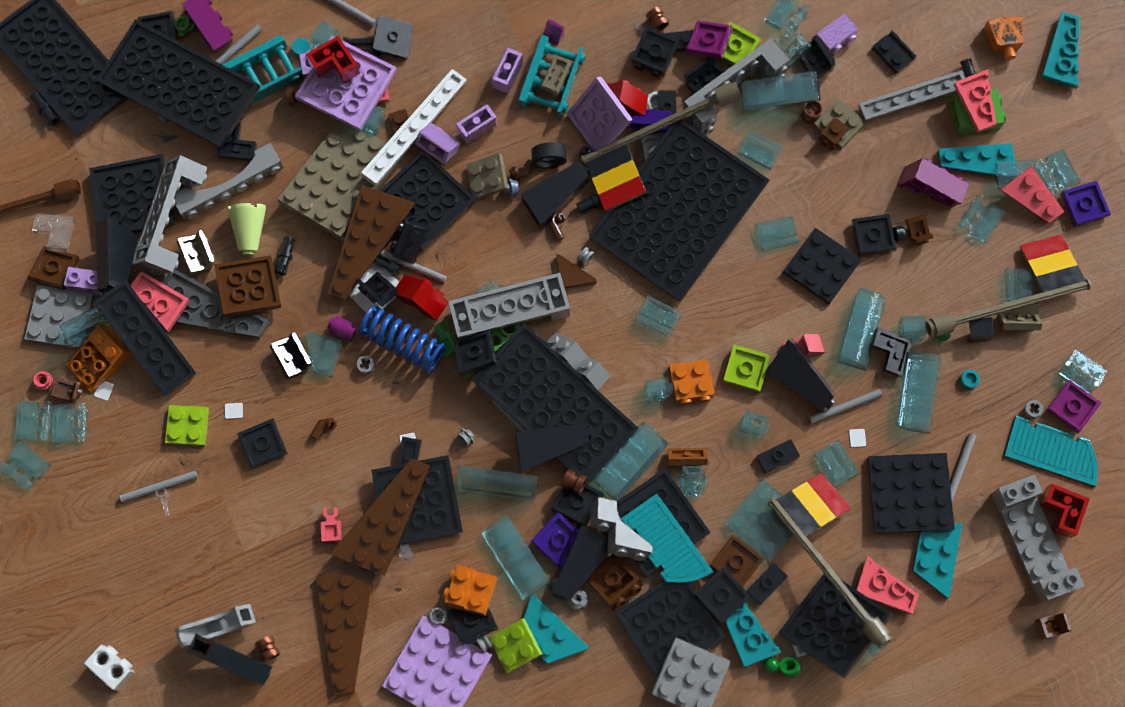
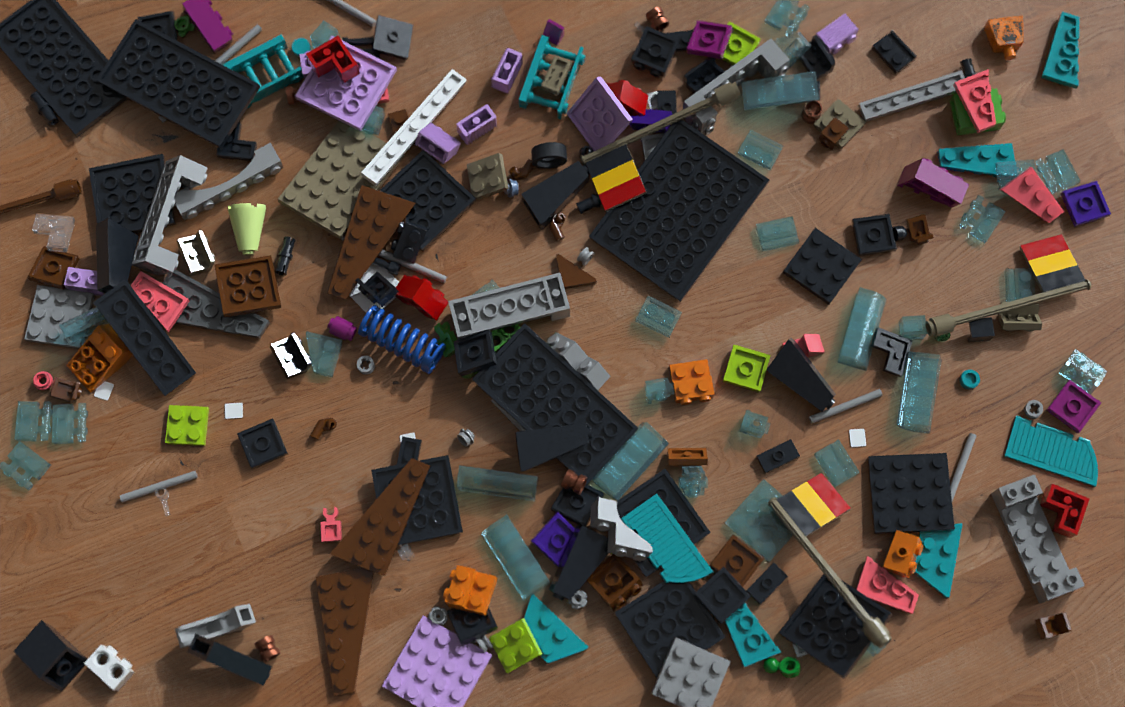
none -> black slope [14,620,88,692]
none -> orange brick [883,530,923,579]

